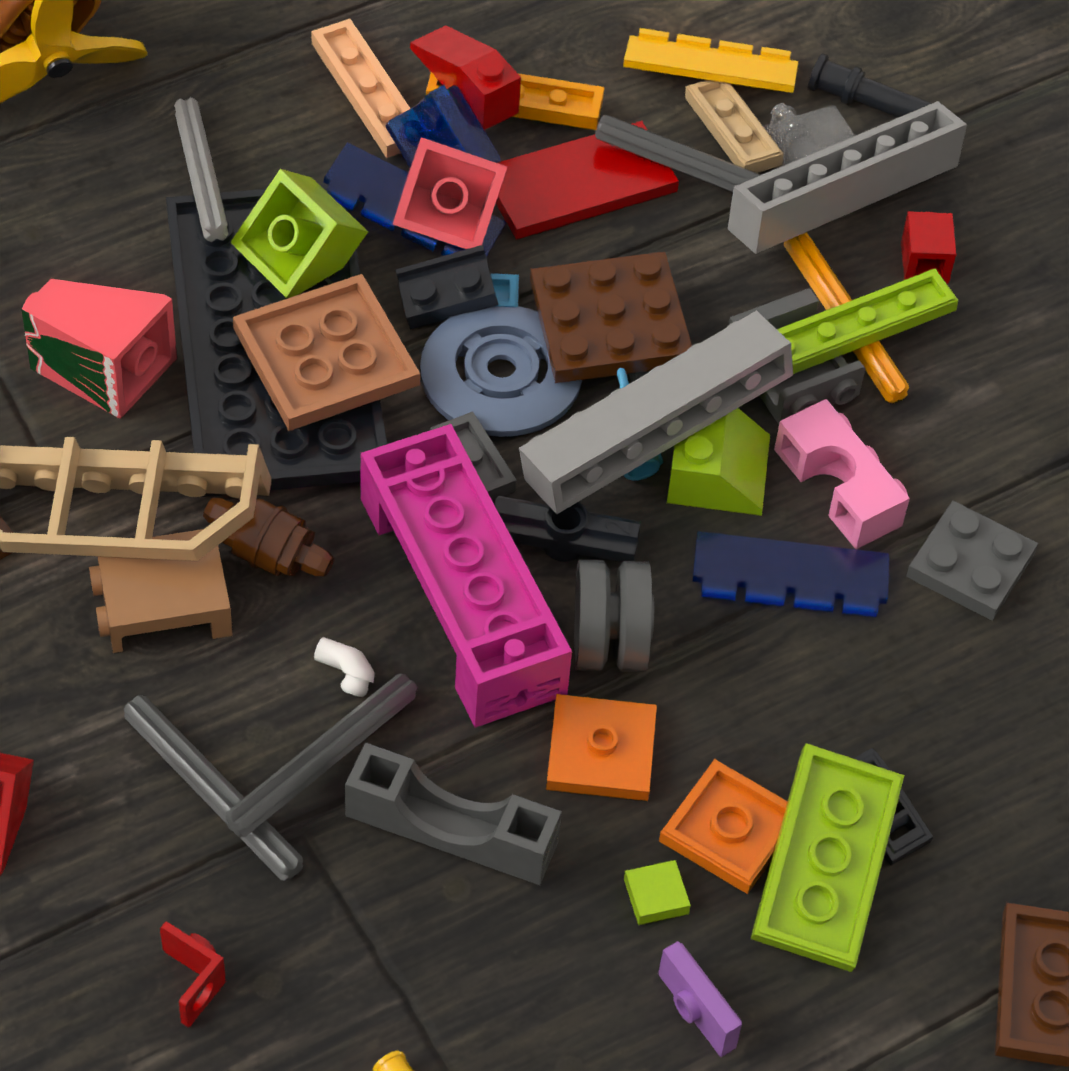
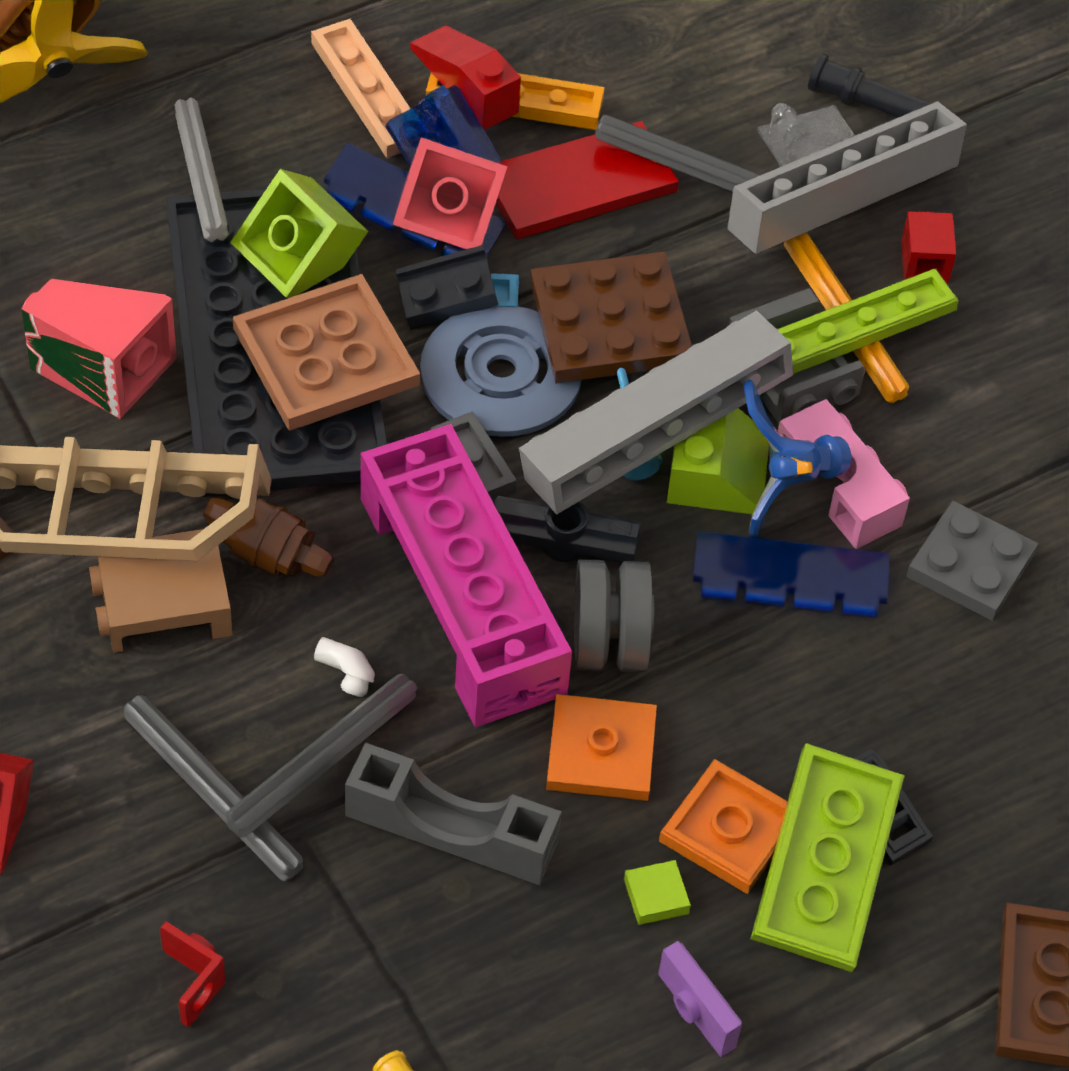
yellow windscreen [623,28,798,93] -> none
tan tile [685,80,784,173] -> none
none -> blue animal [744,379,851,539]

